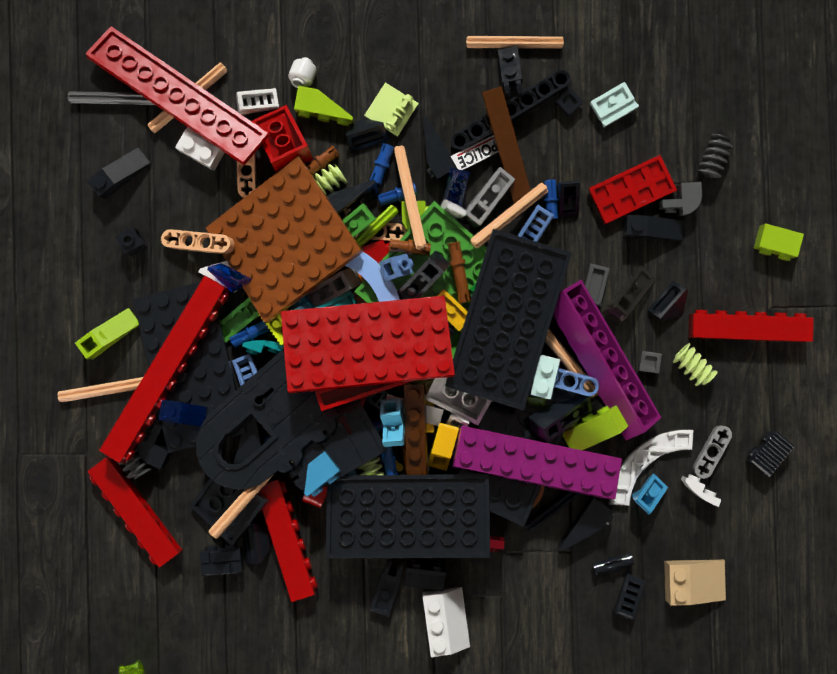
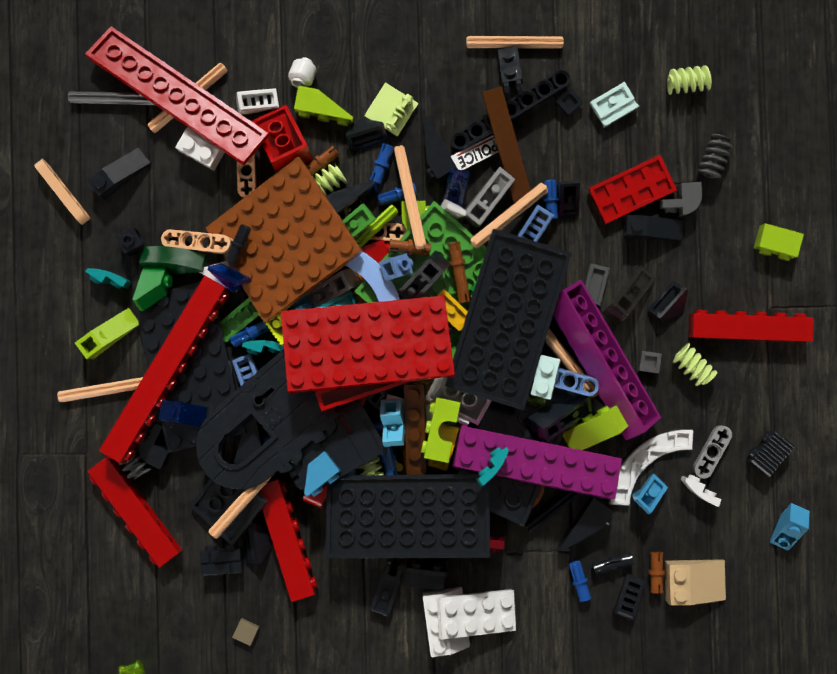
none -> light nougat beam [34,159,90,225]
none -> teal slope [85,268,132,289]
none -> green slope [132,267,173,311]
none -> dark green slope [139,246,207,275]
none -> black axle [224,224,251,265]
none -> dark tan tile [232,618,259,646]
none -> lime arch [421,397,461,463]
none -> white plate [437,589,516,640]
none -> teal slope [476,447,509,486]
none -> blue axle [569,561,591,602]
none -> dark orange pin [649,552,665,593]
none -> yellowish green piece [667,65,712,95]
none -> dark azure slope [770,503,810,550]

